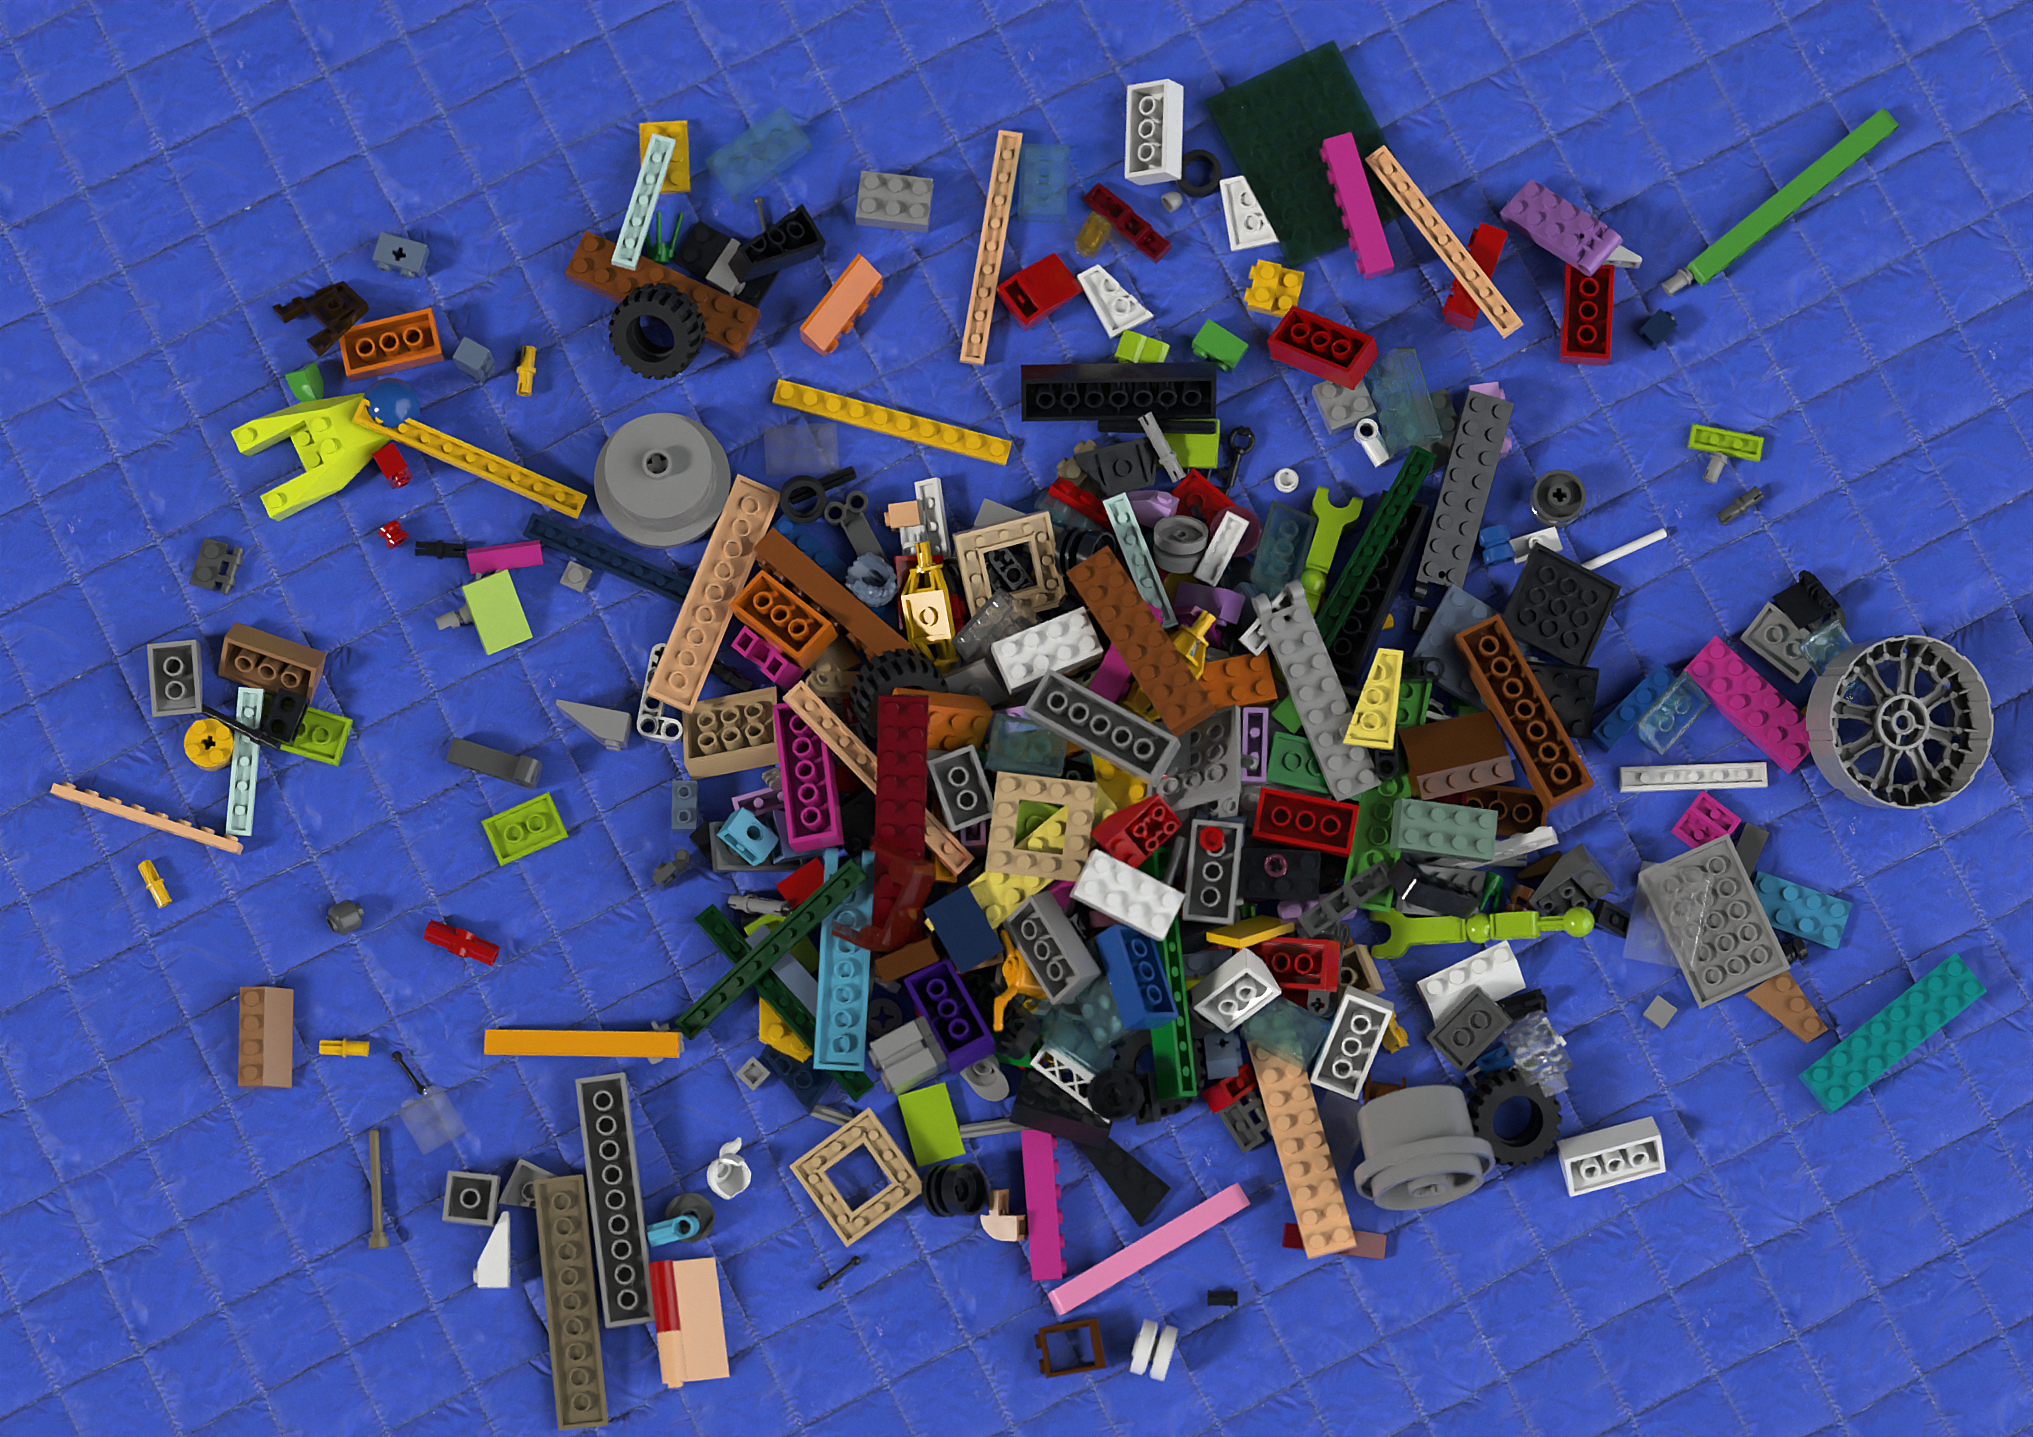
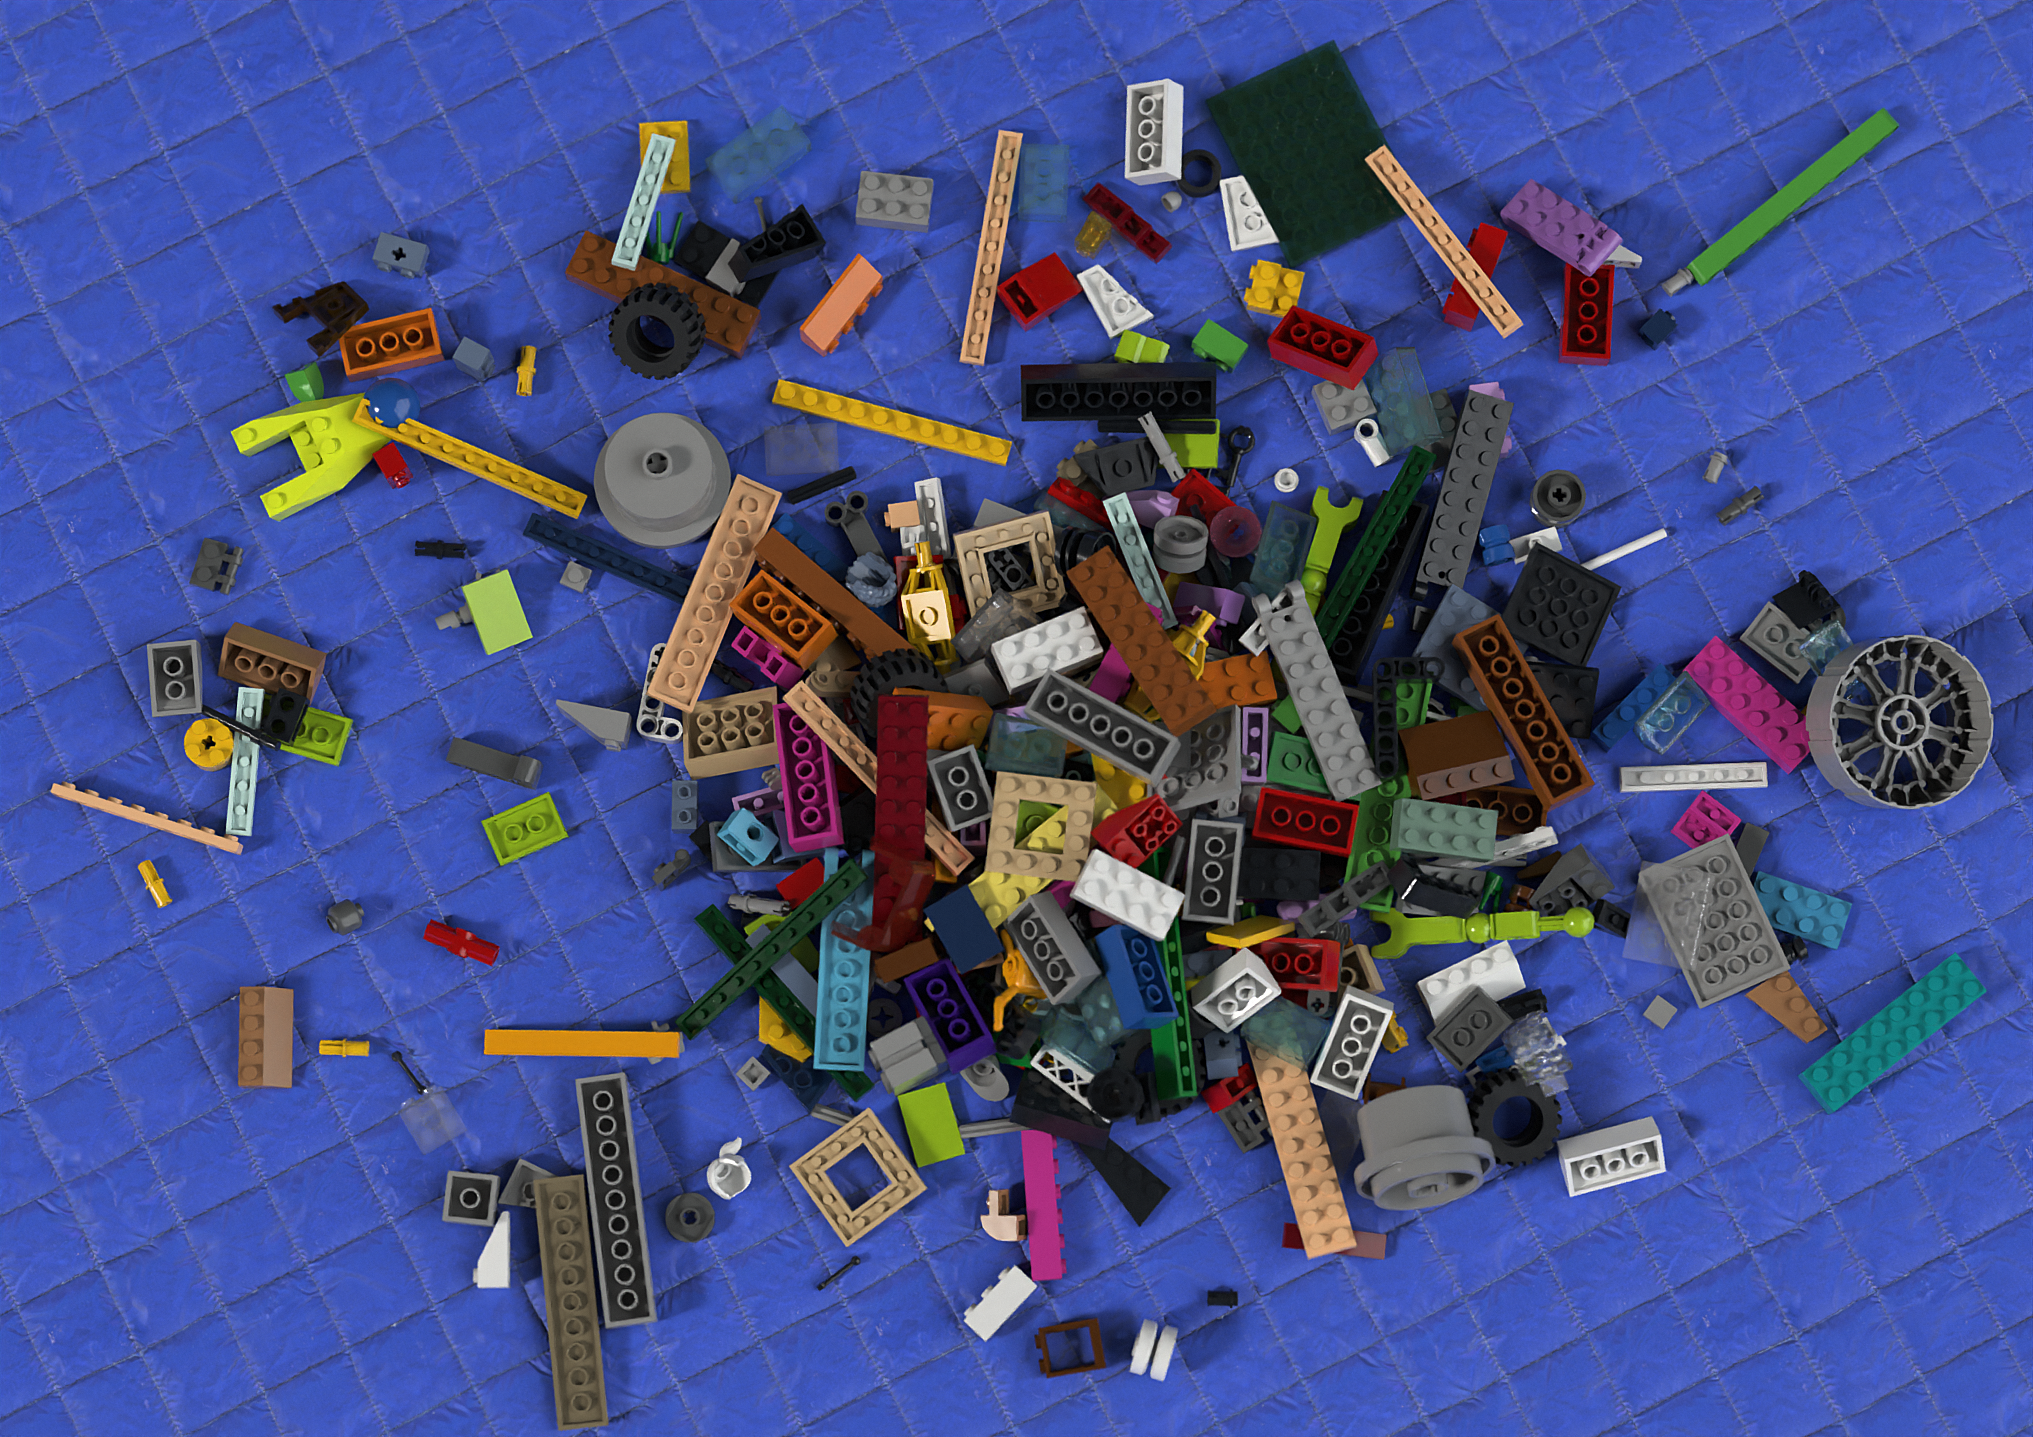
dark tan piece [368,1129,389,1249] -> none
red wheel [378,520,409,550] -> none
dark pink tile [467,540,543,574] -> none
medium azure piece [647,1215,699,1247] -> none
light nougat door [648,1257,730,1389] -> none
black tyre [780,475,827,523] -> none
black wheel [921,1163,987,1218] -> none
bright pink beam [1047,1182,1251,1316] -> none
white plate [1193,510,1250,587] -> none
red tile [1199,826,1224,851] -> none
clear pink bush [1264,854,1287,877] -> none
dark pink brick [1320,132,1394,280] -> none
light yellow wing [1342,648,1403,750] -> none
lime tile [1687,423,1764,463] -> none
none -> white brick [964,1266,1037,1342]

